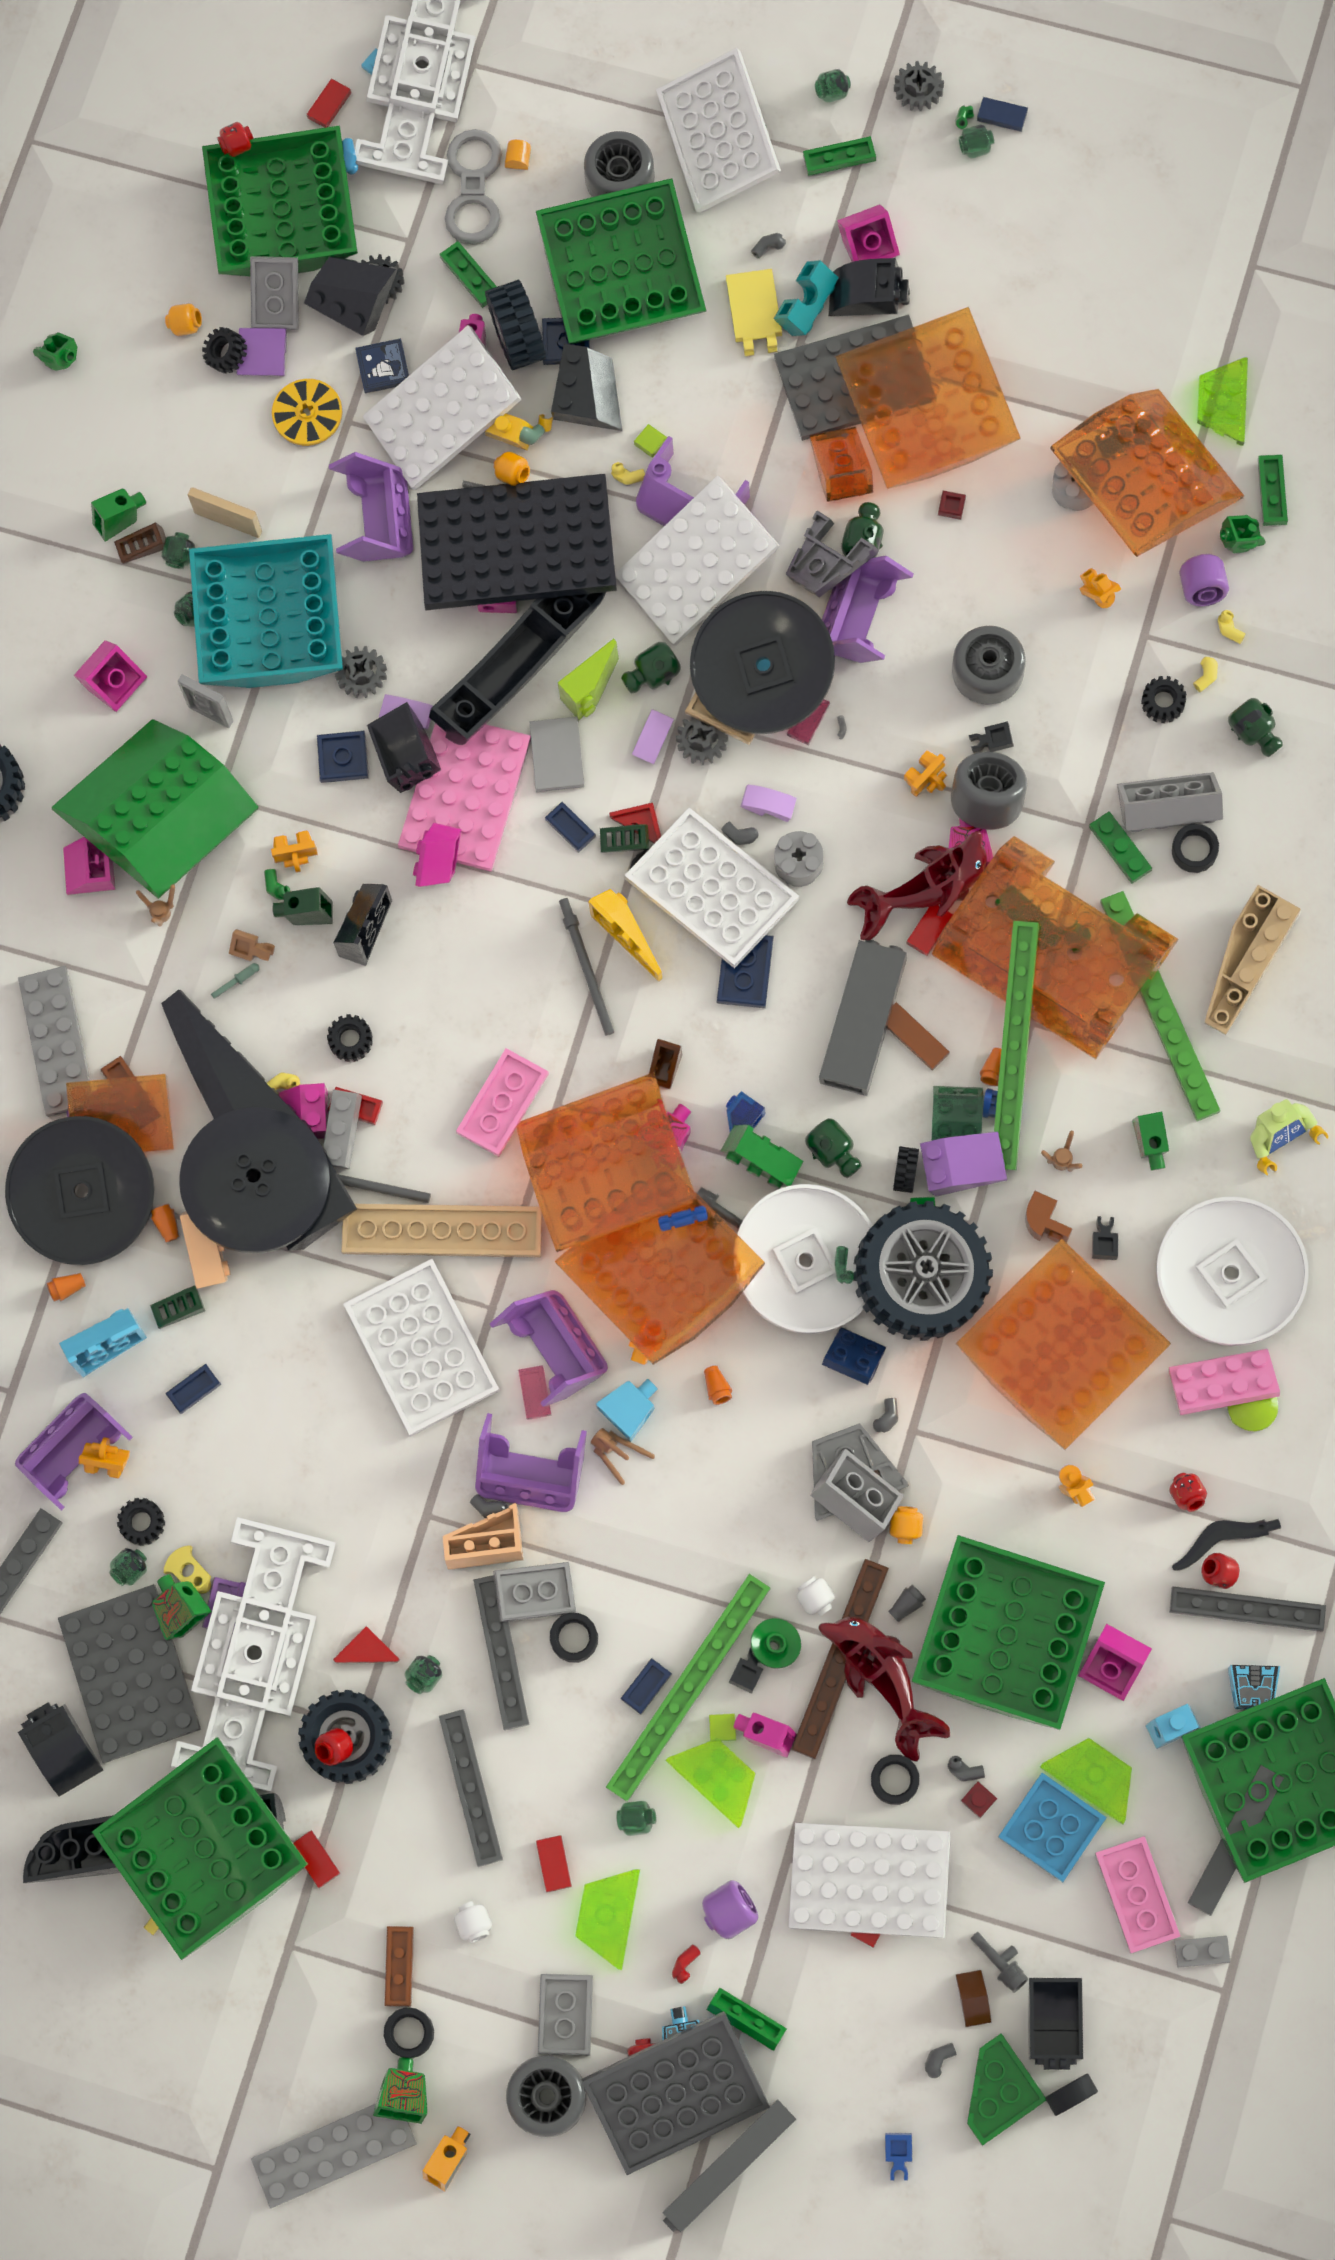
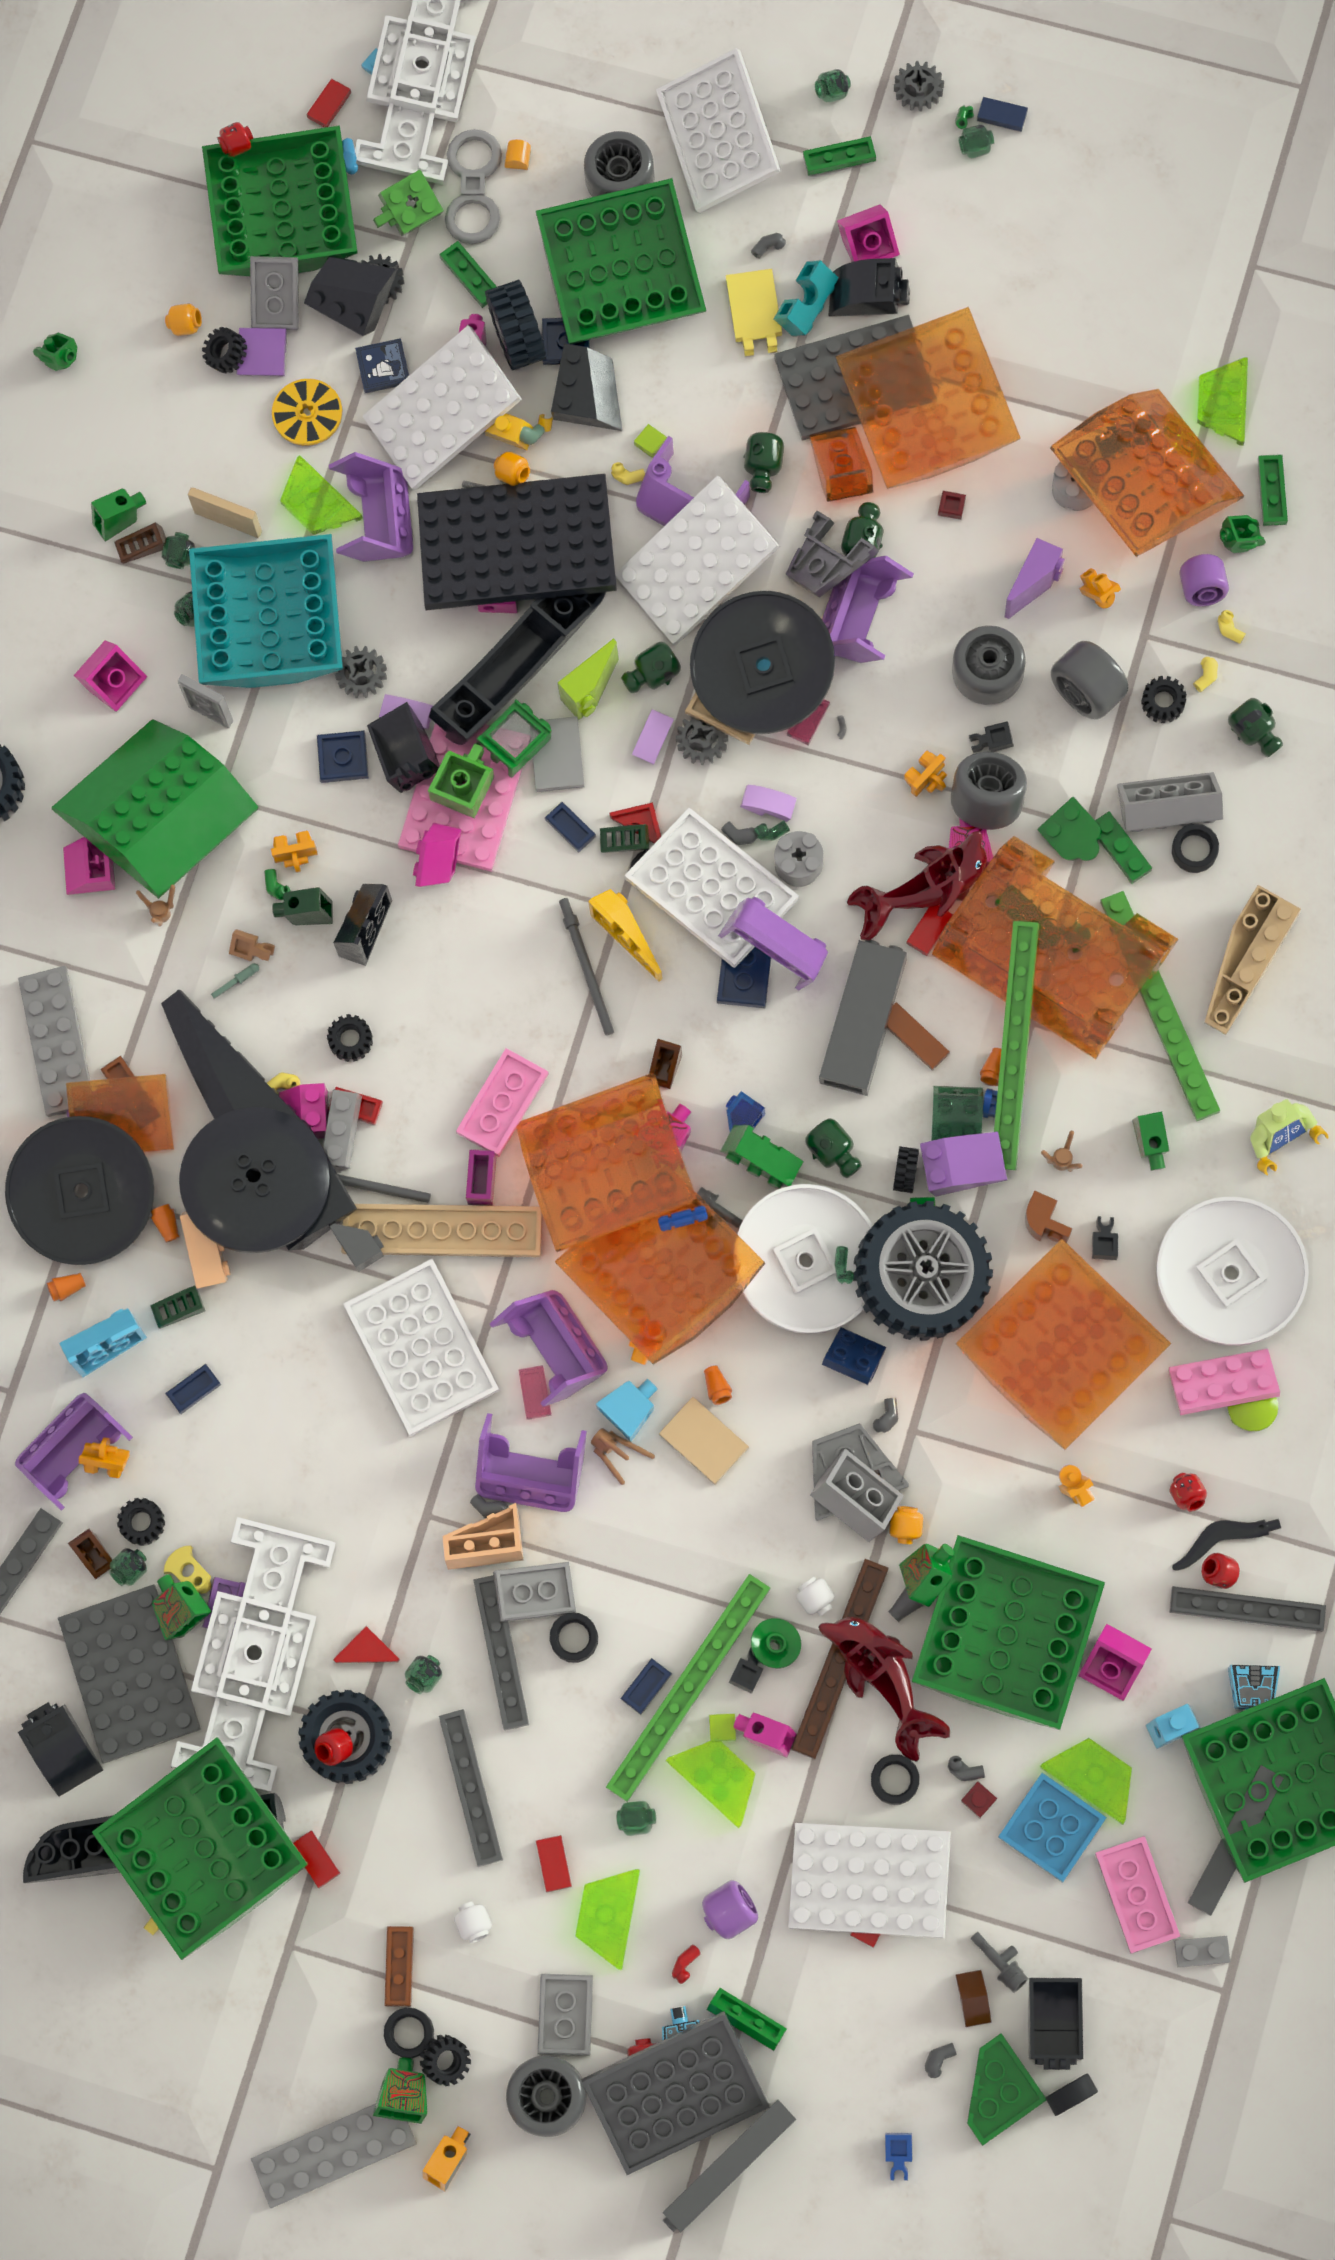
none -> reddish brown slope [68,1529,116,1579]
none -> clear neon green wing [280,455,363,535]
none -> dark grey slope [330,1224,384,1272]
none -> bright green hinge [373,170,444,236]
none -> black tyre [420,2034,471,2086]
none -> bright green hinge [428,743,495,818]
none -> magenta piece [466,1150,496,1206]
none -> green window [476,699,552,778]
none -> tan tile [659,1397,749,1485]
none -> medium lavender windscreen [718,897,828,991]
none -> dark green piece [743,432,784,493]
none -> clear green arm [755,820,790,841]
none -> green torso [899,1544,955,1607]
none -> medium lavender slope [1004,538,1065,619]
none -> green plate [1037,797,1102,861]
none -> dark grey wheel [1051,641,1129,720]

